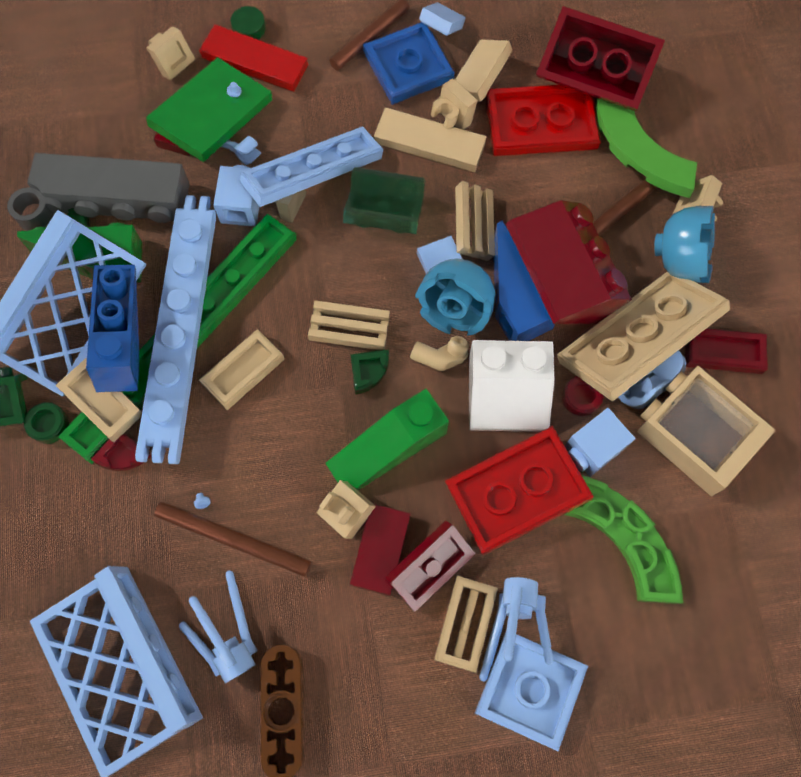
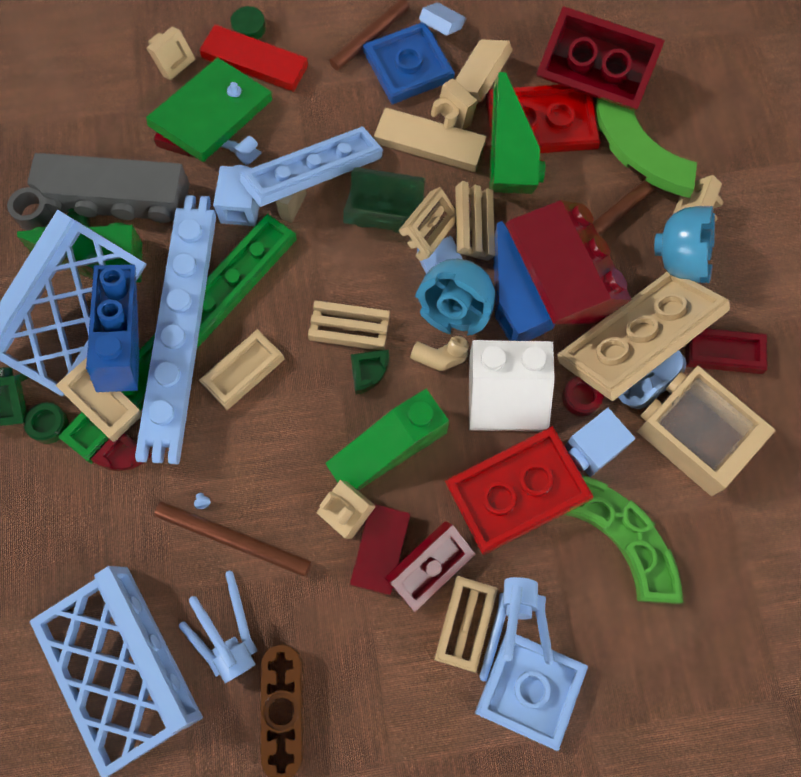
none -> tan tile [398,187,456,261]
none -> green slope [489,72,545,194]

